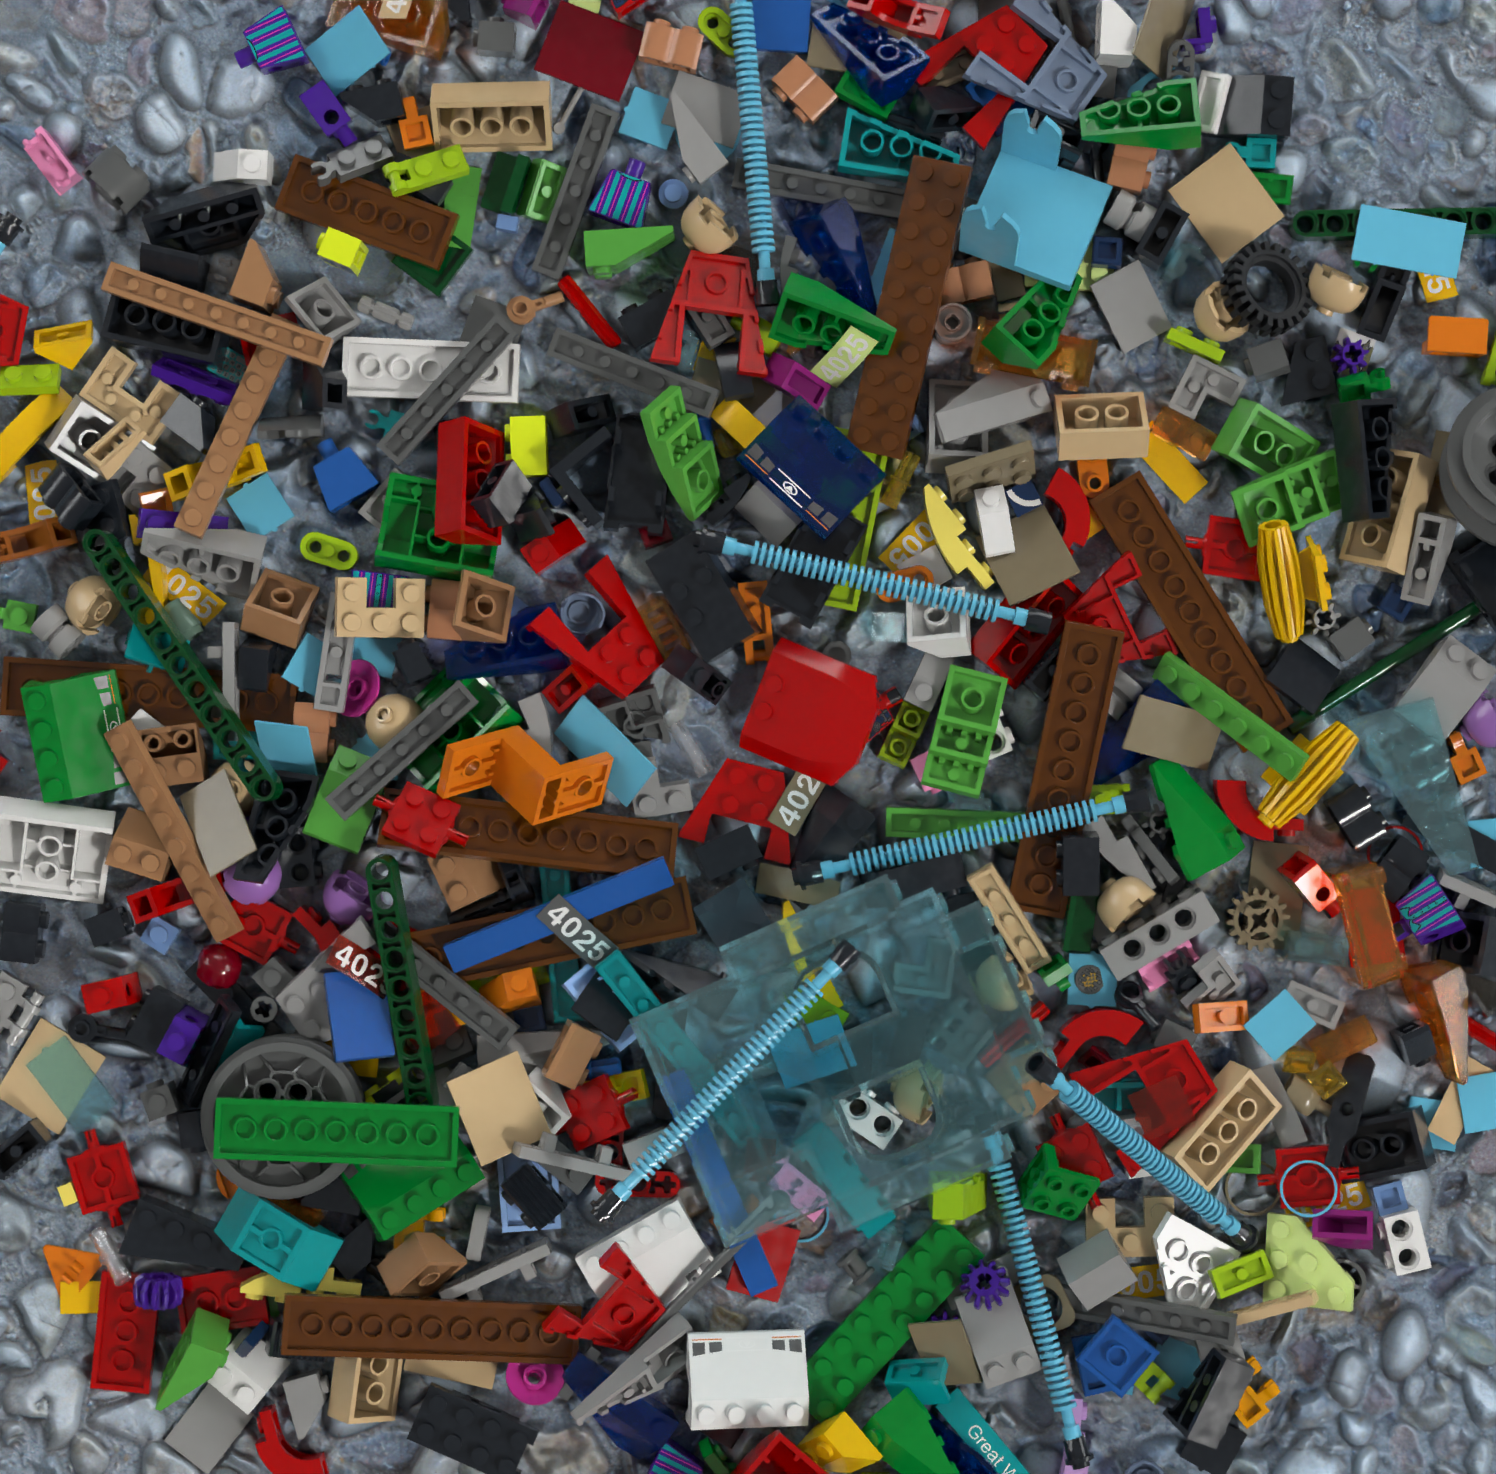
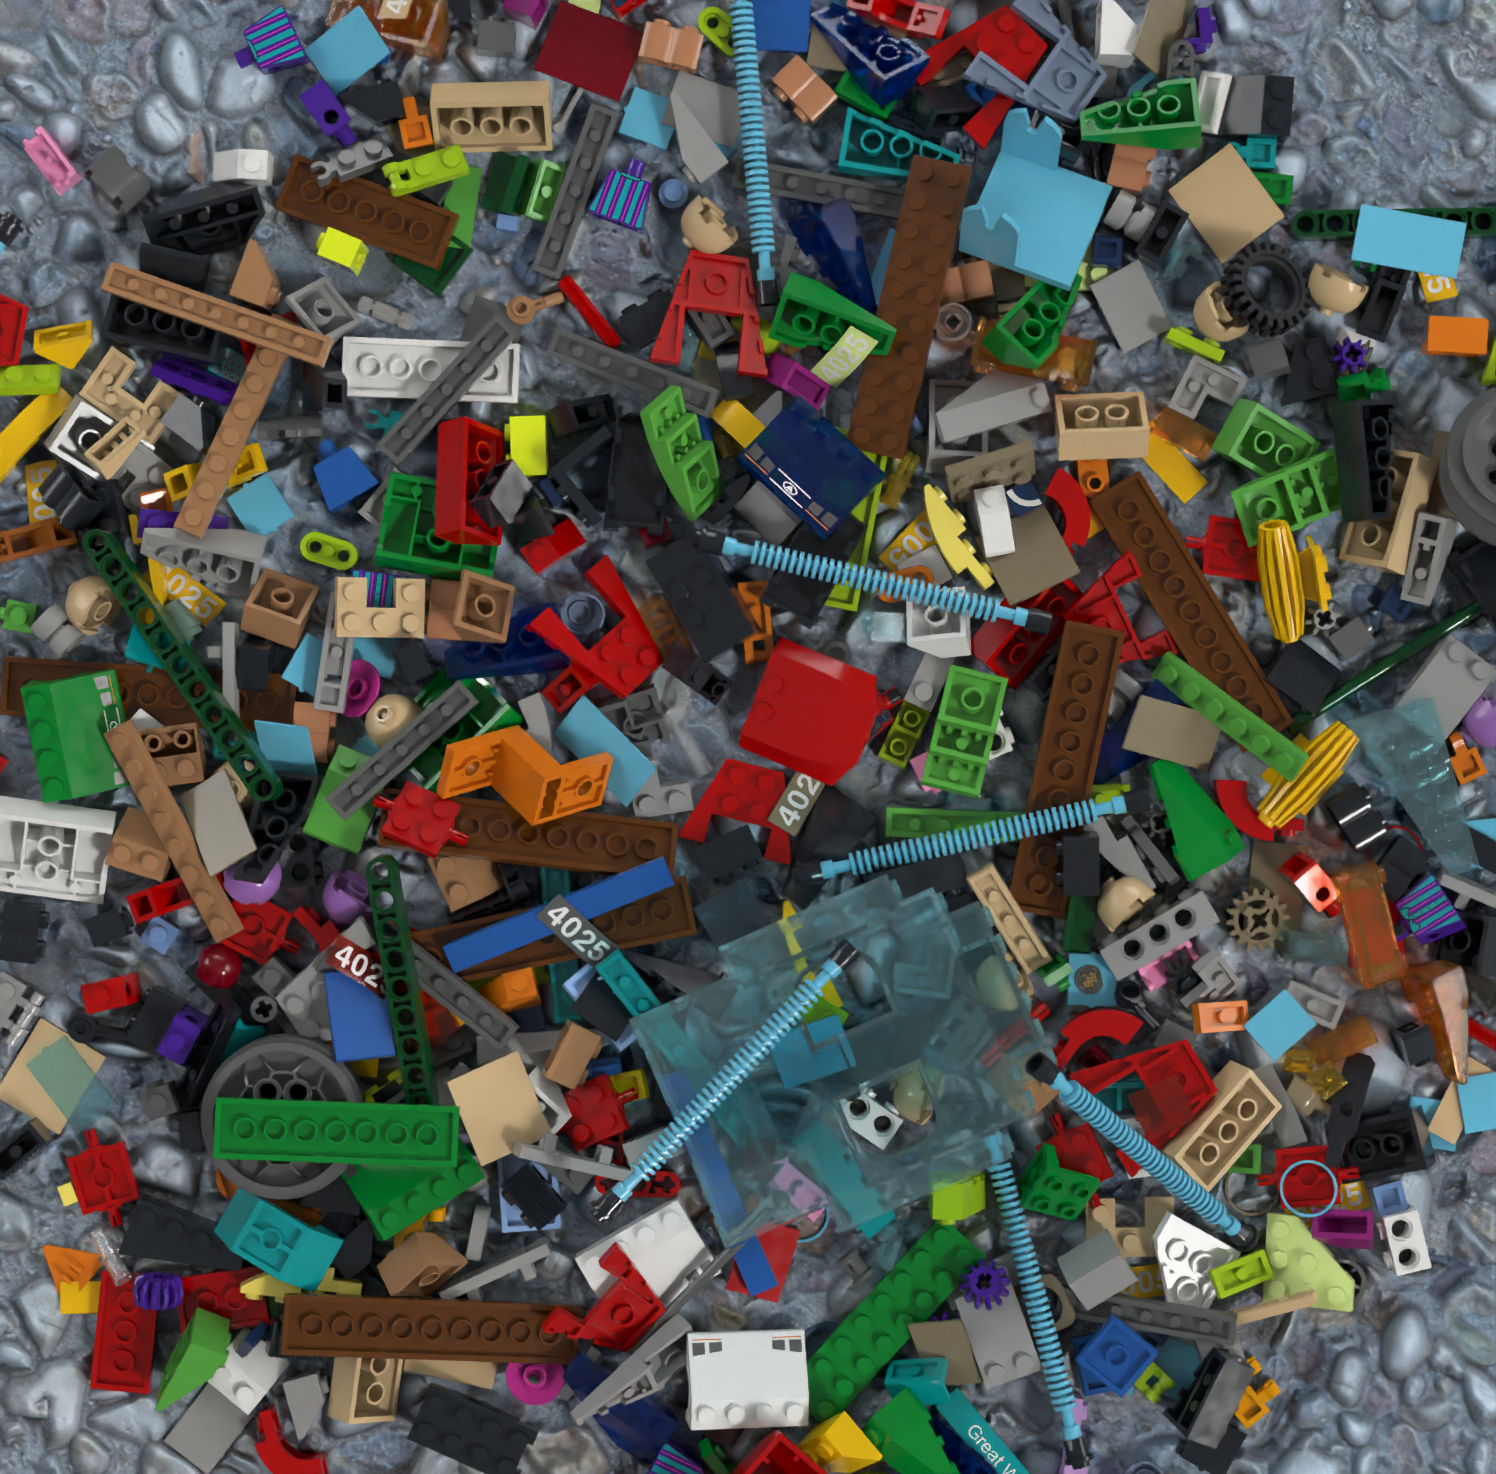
bright green slope [583,225,675,280] -> none
dark tan sticker [755,862,840,912] -> none

